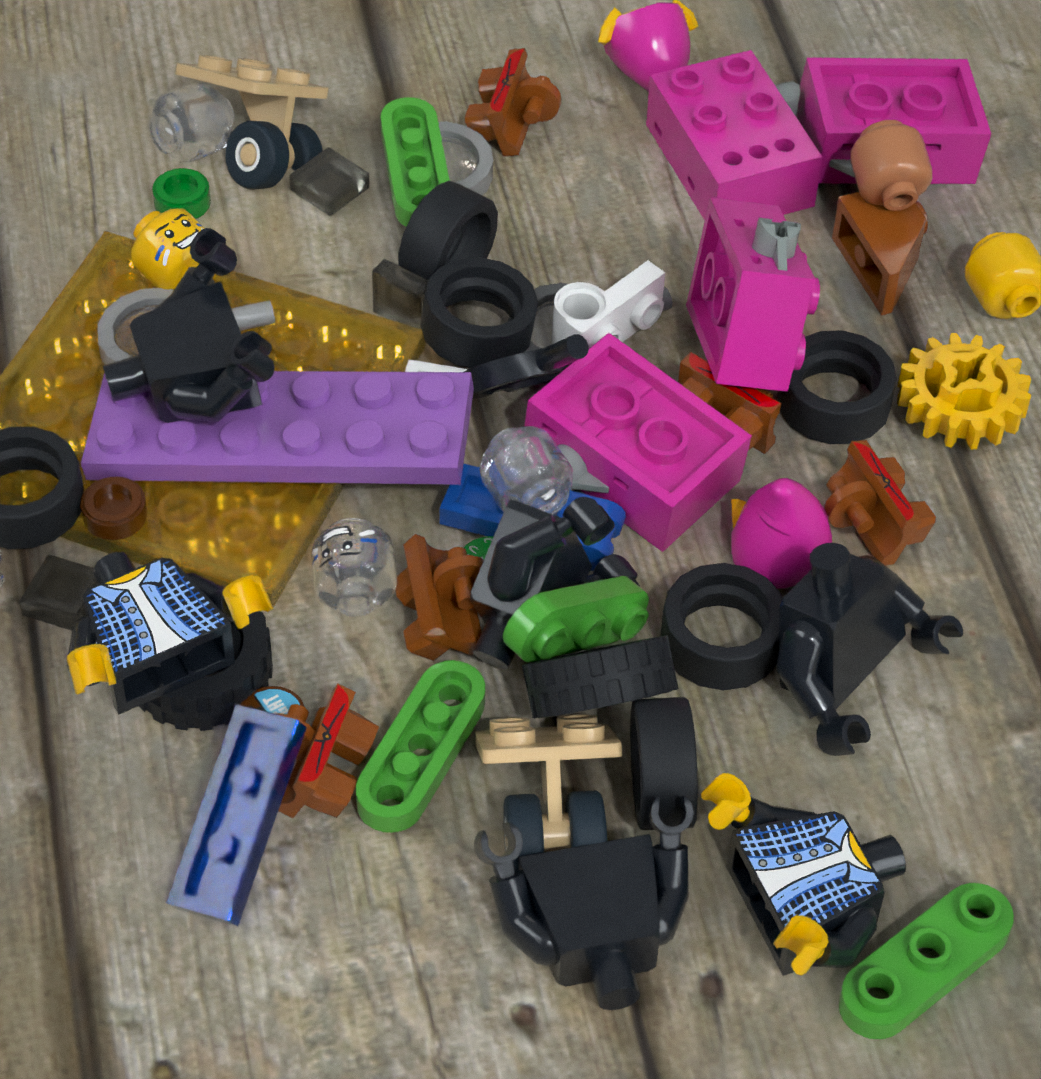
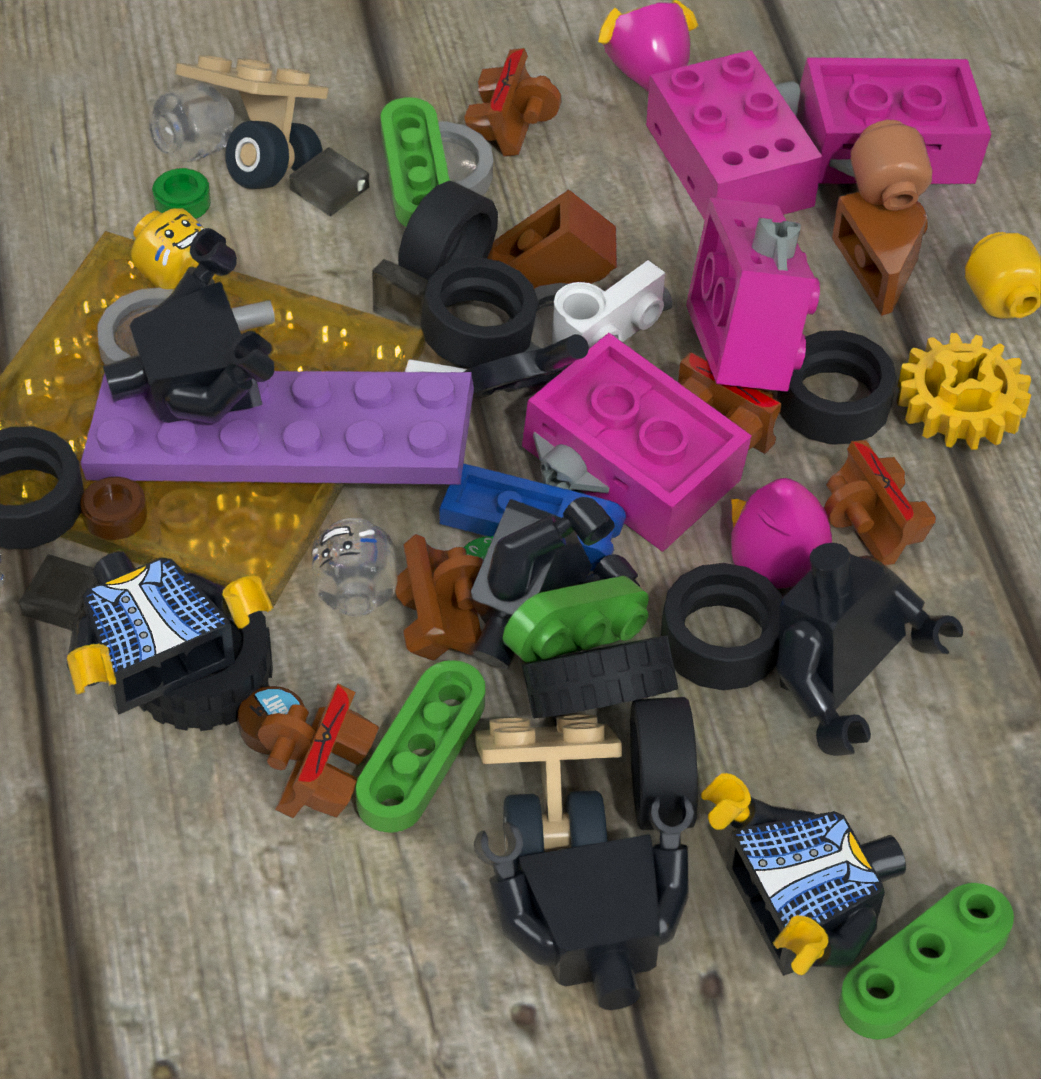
clear blue plate [166,705,307,926] -> none
clear head [479,426,574,515] -> none
none -> dark orange slope [487,189,617,289]

